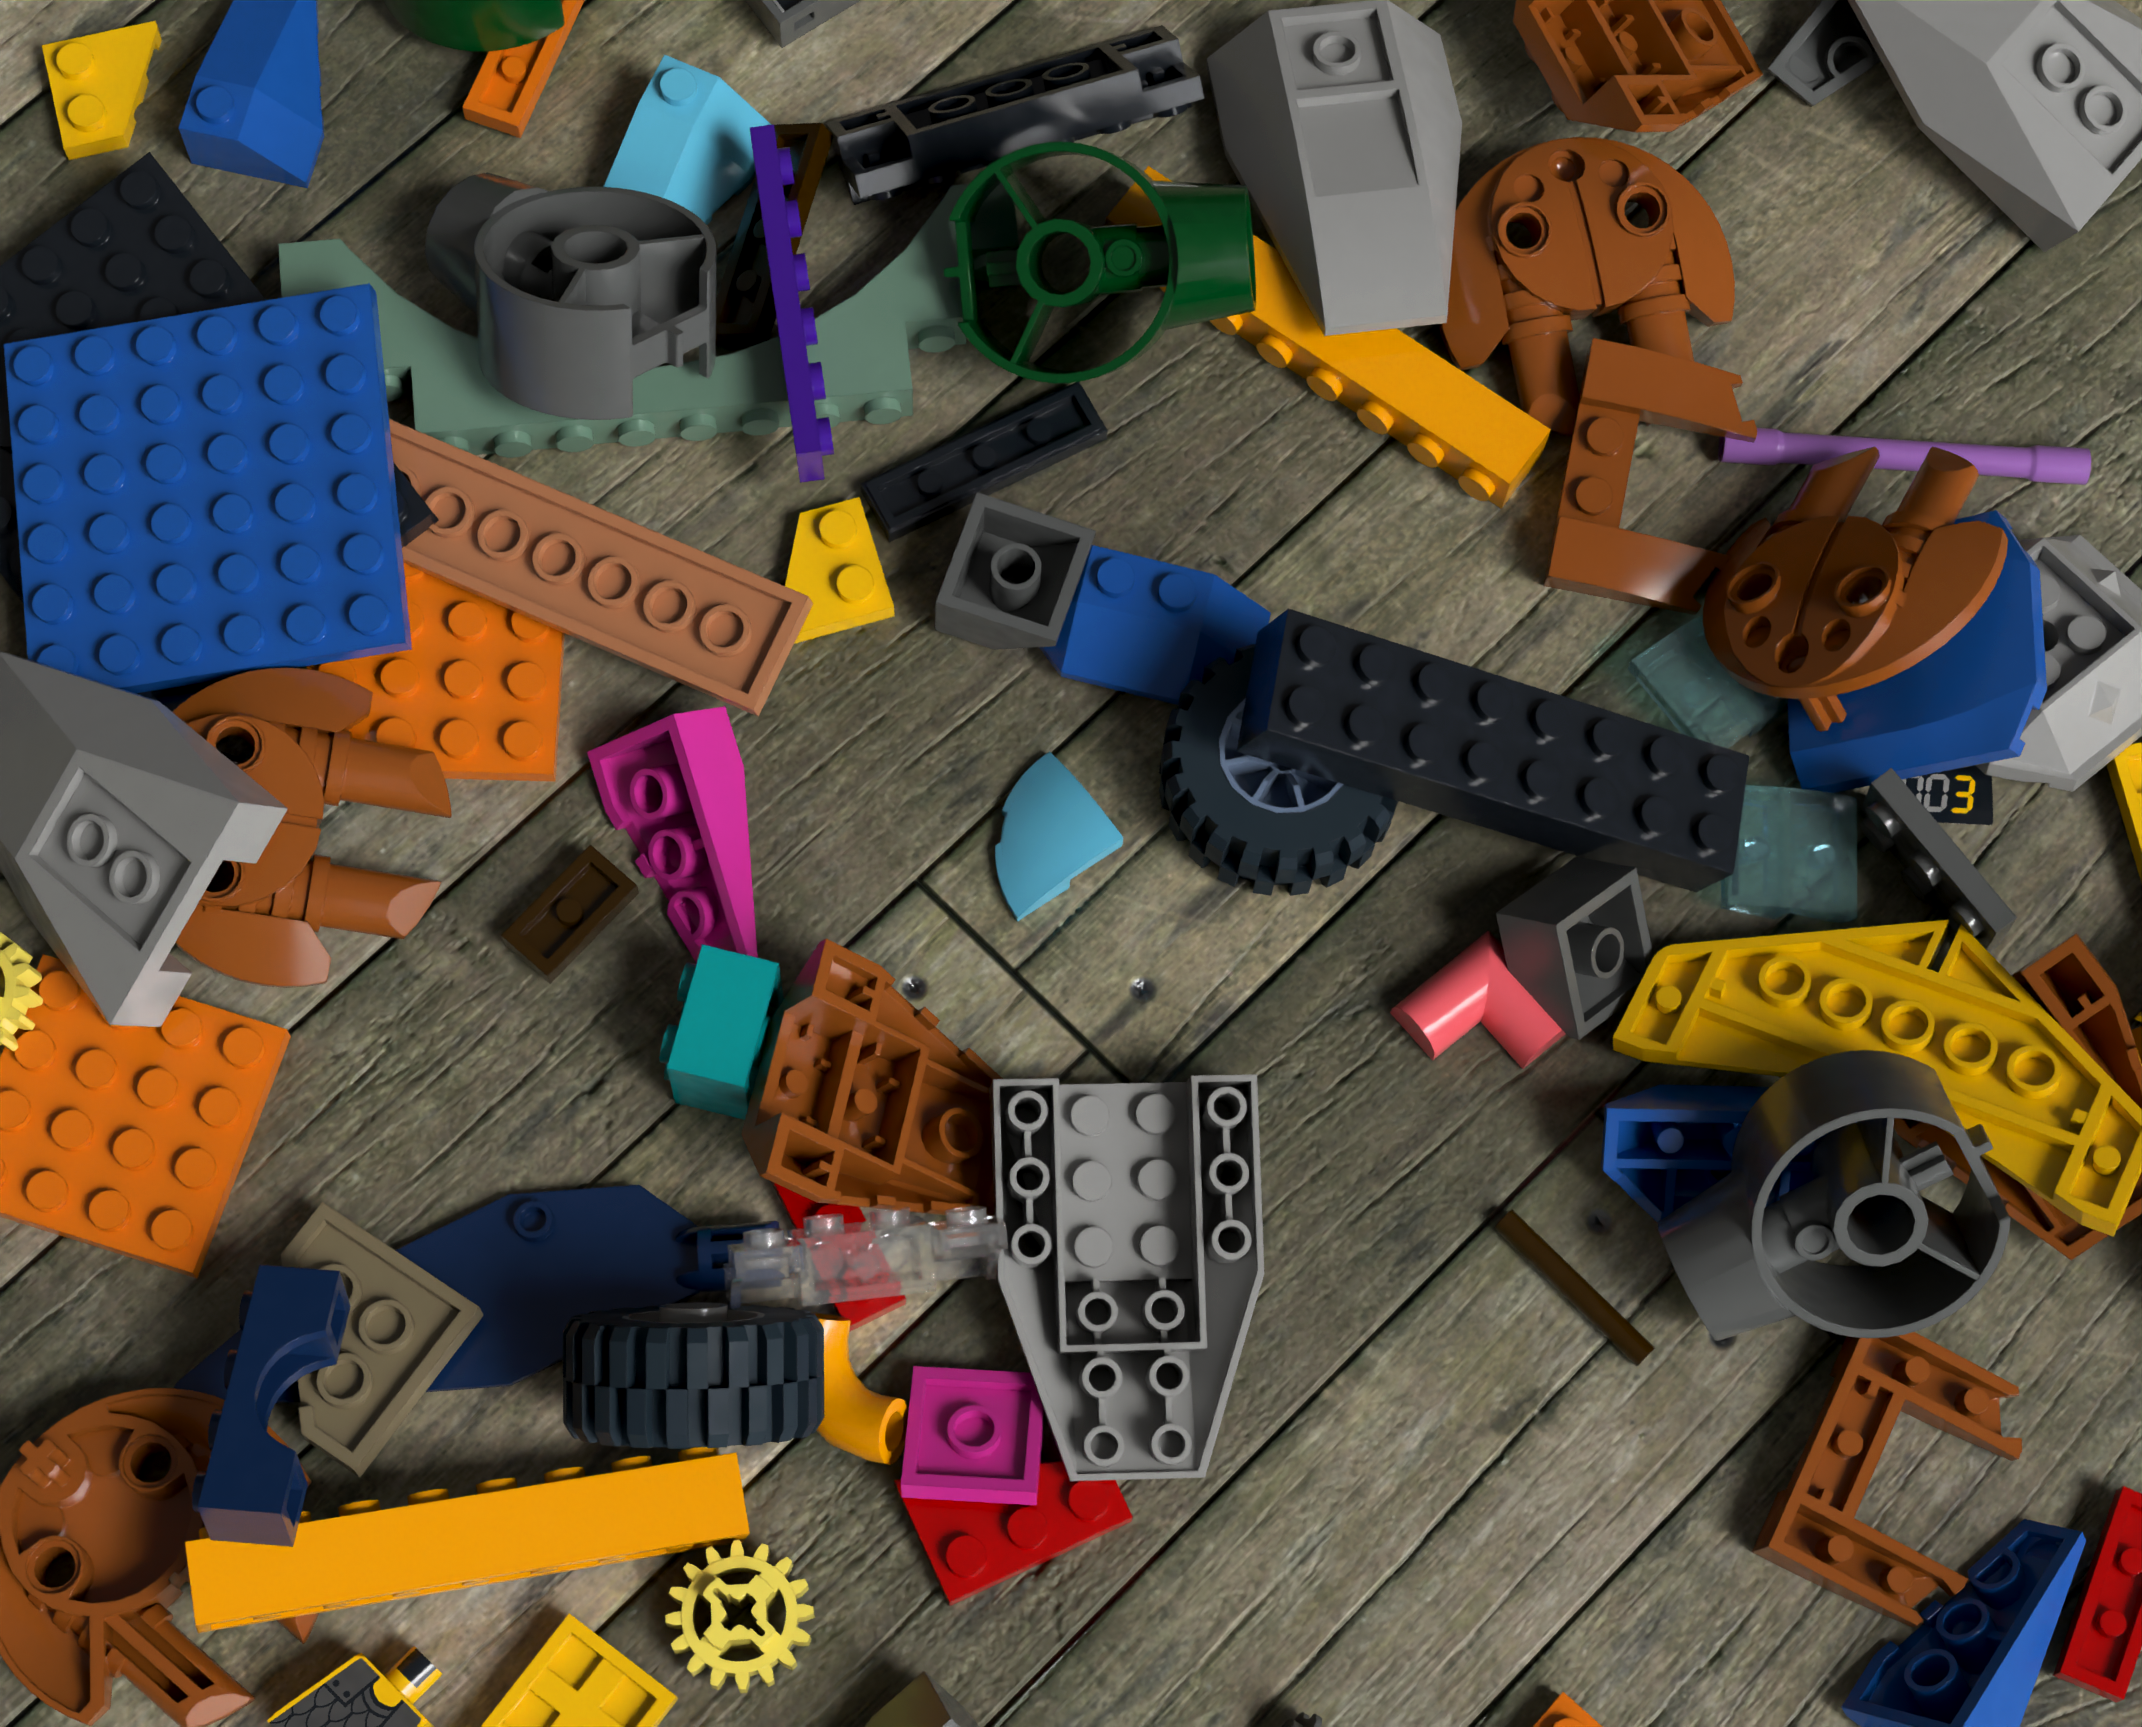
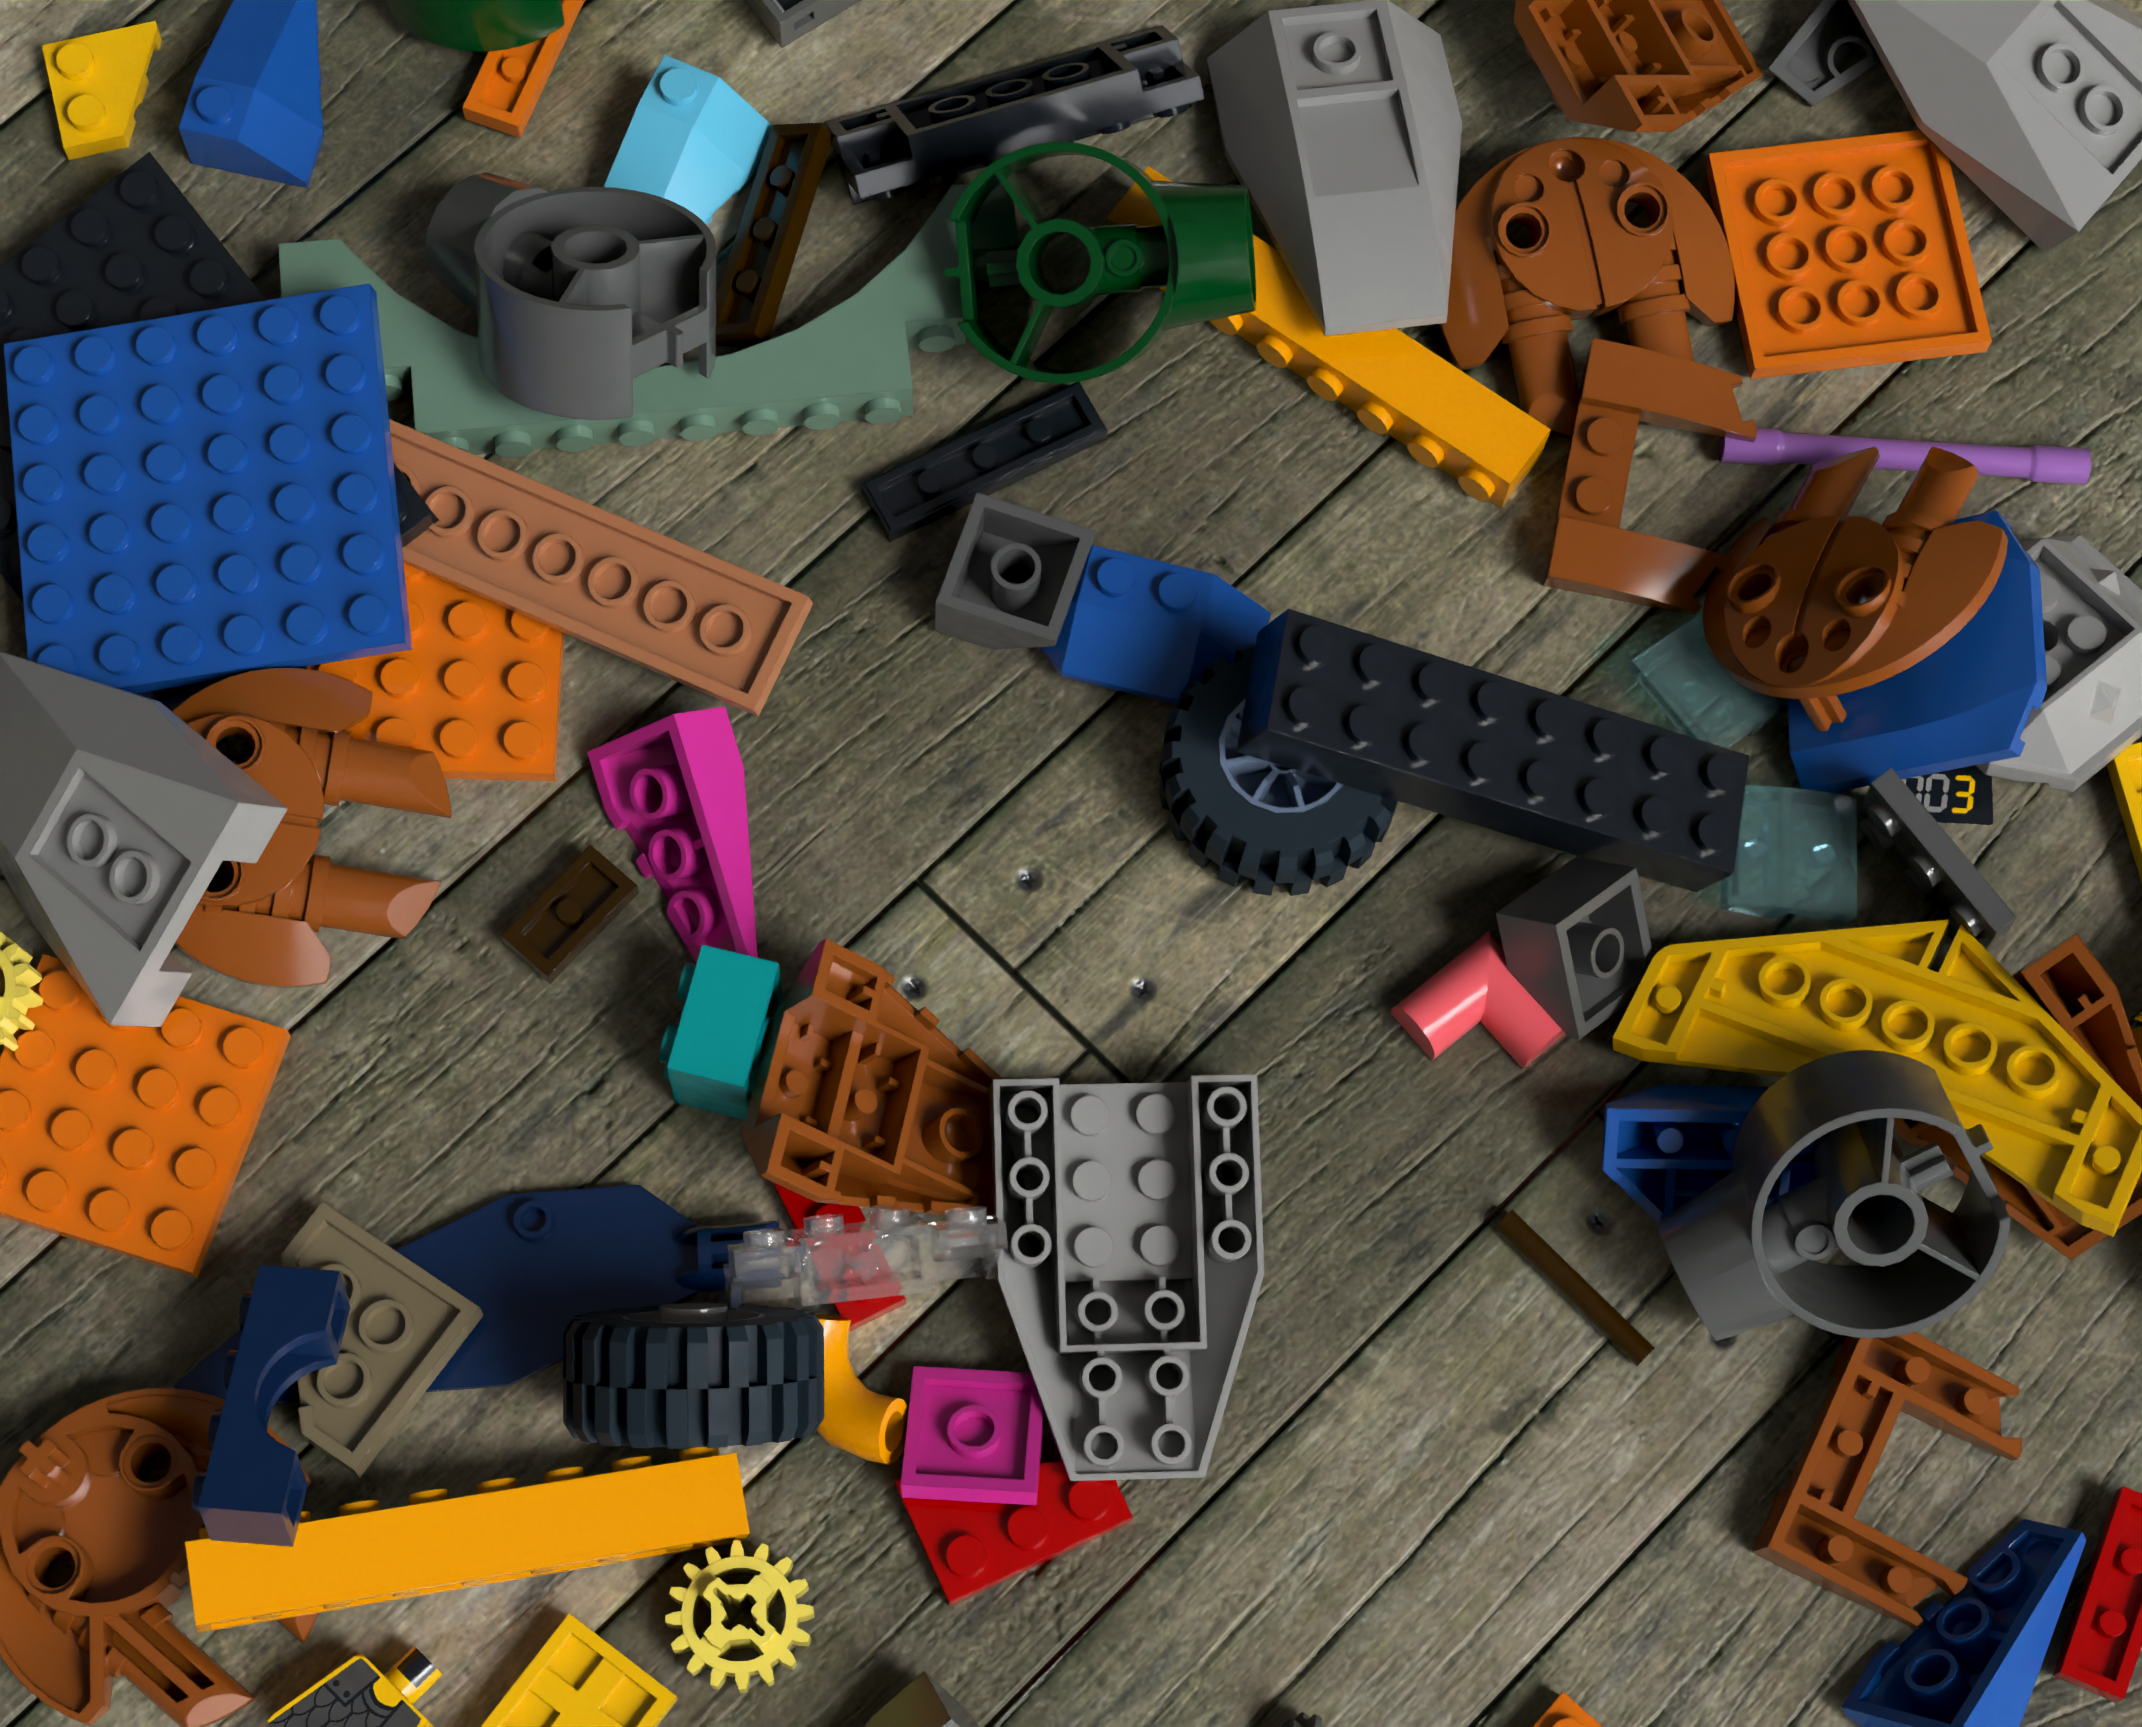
dark purple plate [750,124,834,483] -> none
yellow wing [785,497,895,644] -> none
medium azure brick [995,751,1123,922] -> none
none -> orange plate [1704,130,1992,380]

